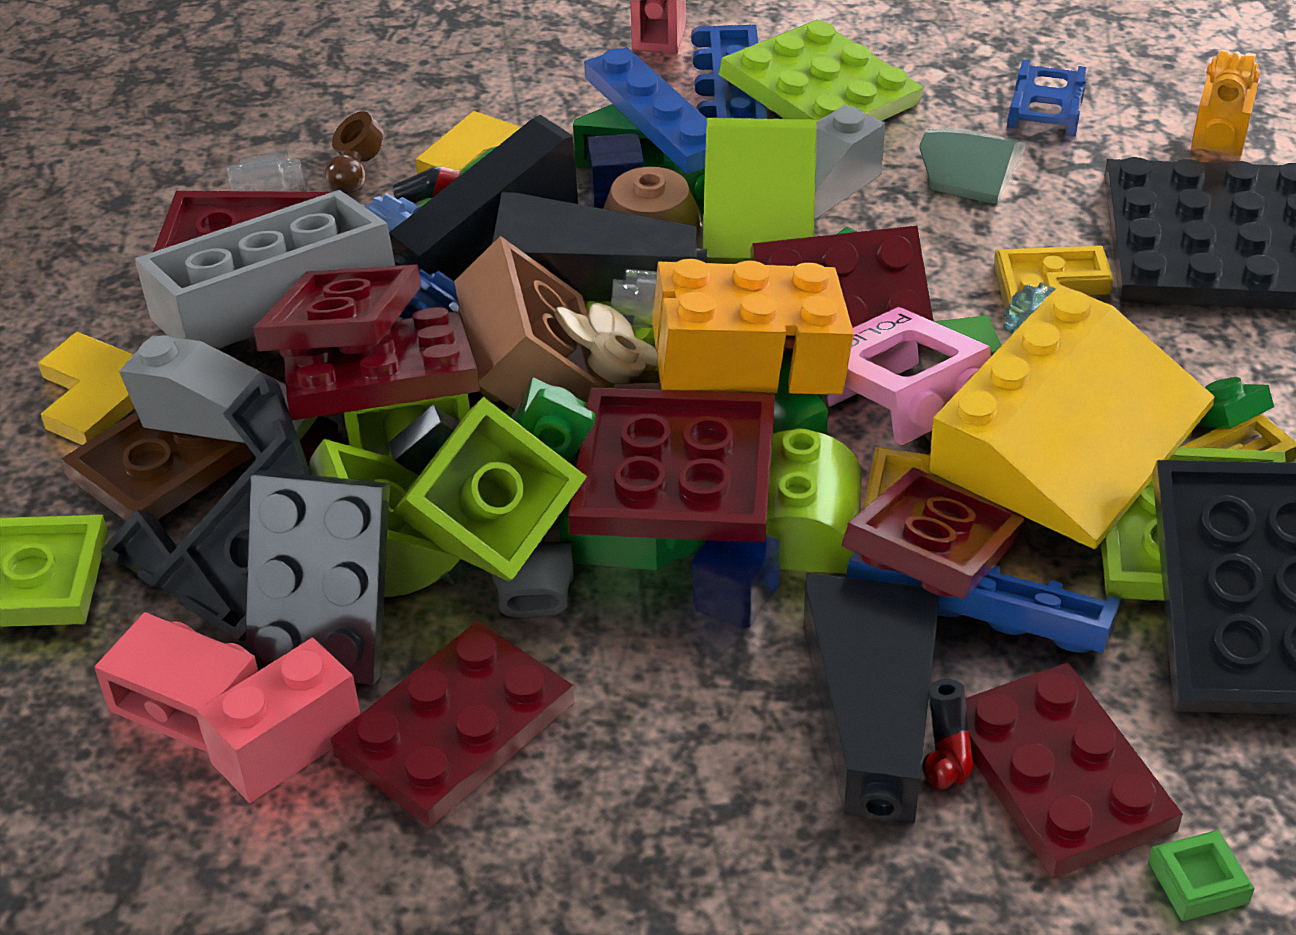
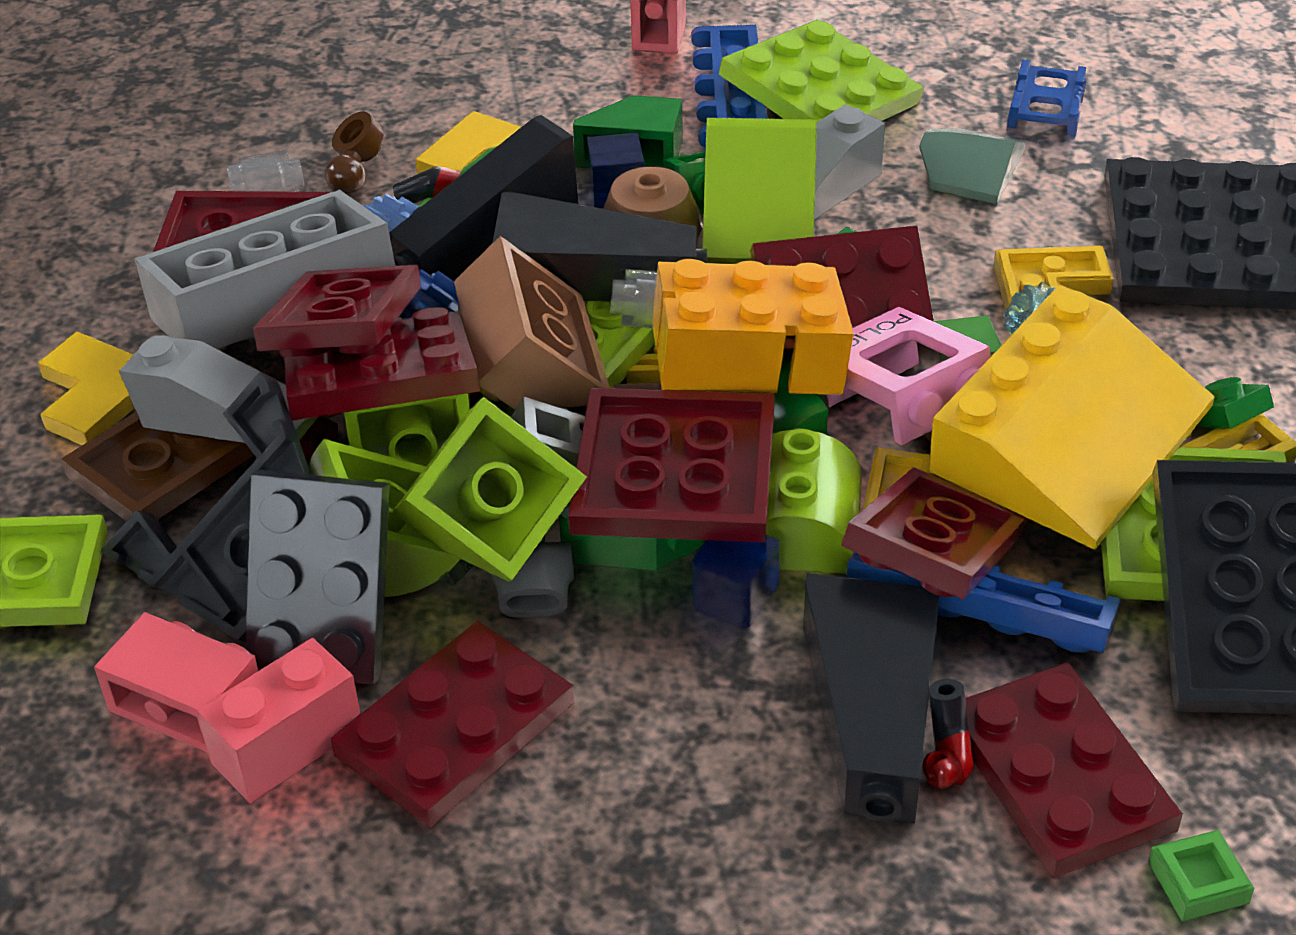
black tile [387,405,460,476] -> none
green bracket [516,377,596,463] -> none
tan plate [554,303,658,384] -> none
blue plate [584,47,707,174] -> none
light orange brick [1191,49,1261,156] -> none

